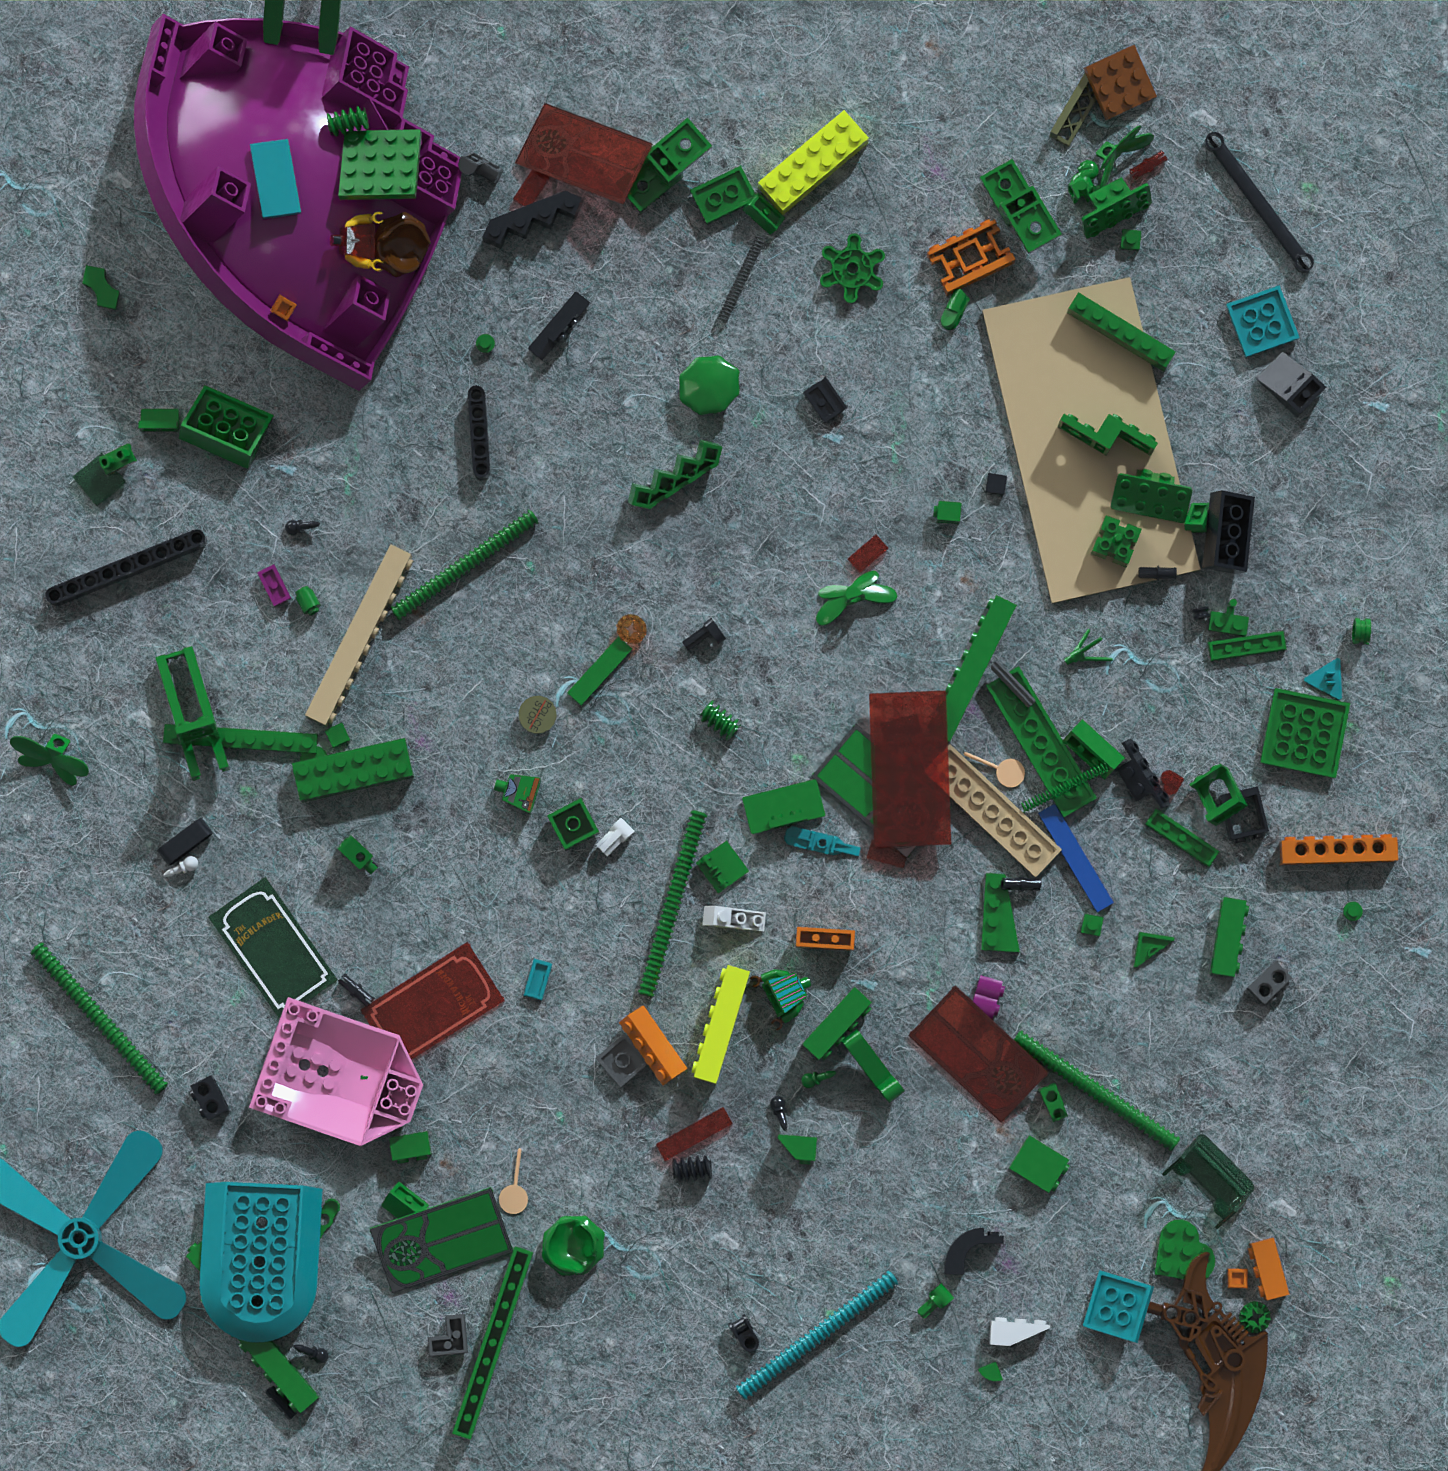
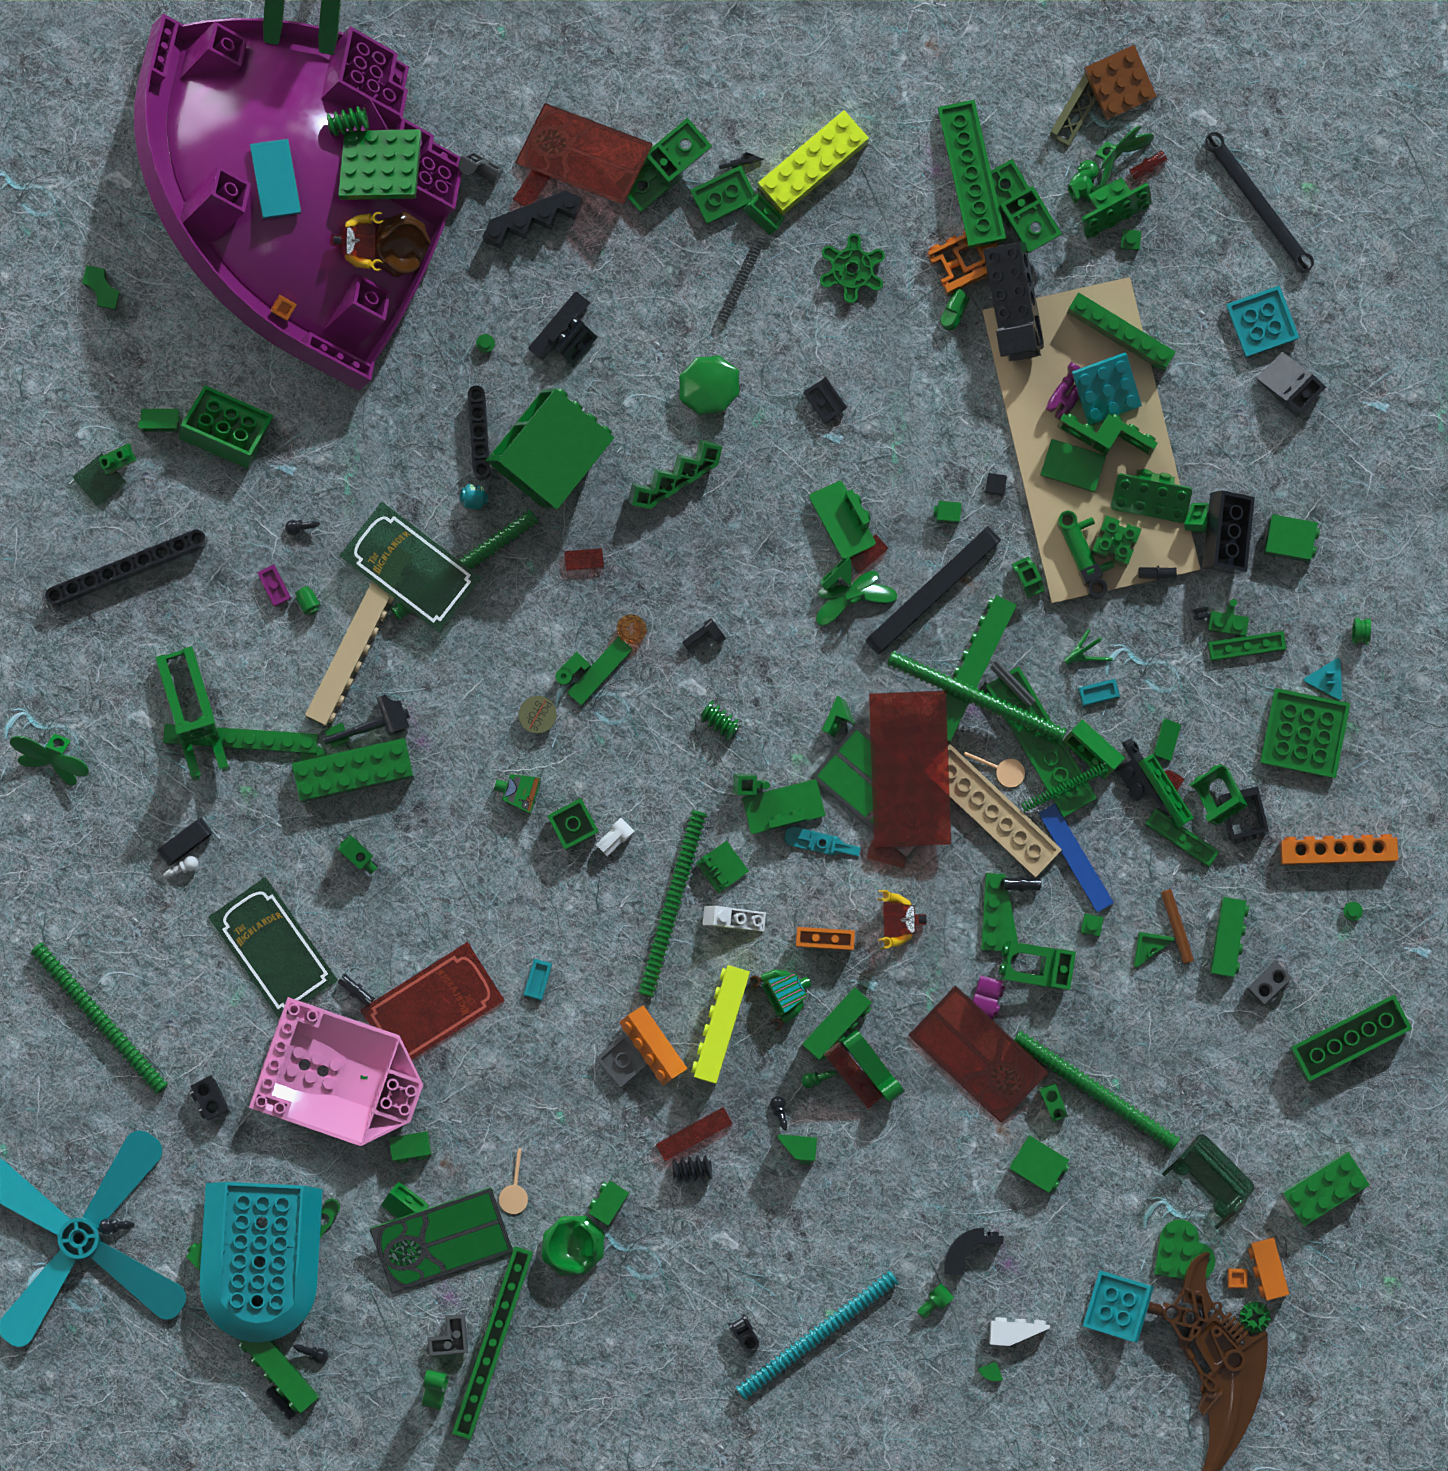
none -> black bar [99,1219,135,1234]
none -> black piece [323,694,410,745]
none -> clear green piece [339,502,481,632]
none -> green beam [421,1369,450,1410]
none -> teal head [459,484,488,510]
none -> green container [485,388,615,510]
none -> black plate [555,319,597,366]
none -> green leg [555,652,591,686]
none -> clear red tile [564,548,604,571]
none -> green brick [588,1180,629,1226]
none -> black hand [719,152,764,170]
none -> green brick [733,774,770,795]
none -> green bracket [809,481,876,560]
none -> green slope [820,557,851,590]
none -> green slope [822,696,855,738]
none -> clear red tile [824,1042,883,1109]
none -> black beam [865,526,1001,655]
none -> torso [877,890,927,950]
none -> green piece [887,651,1066,744]
none -> green plate [938,99,1006,248]
none -> black brick [984,242,1044,362]
none -> green panel [999,941,1055,987]
none -> green brick [1011,556,1045,599]
none -> green tile [1040,439,1106,493]
none -> magenta piece [1046,362,1080,420]
none -> green brick [1047,949,1076,991]
none -> green piece [1057,510,1114,600]
none -> teal plate [1072,353,1142,425]
none -> teal tile [1078,679,1120,707]
none -> green tile [1138,754,1194,828]
none -> green slope [1153,718,1181,761]
none -> dark orange axle [1161,889,1194,964]
none -> green brick [1264,514,1320,563]
none -> green brick [1280,1152,1370,1226]
none -> green brick [1289,994,1412,1082]

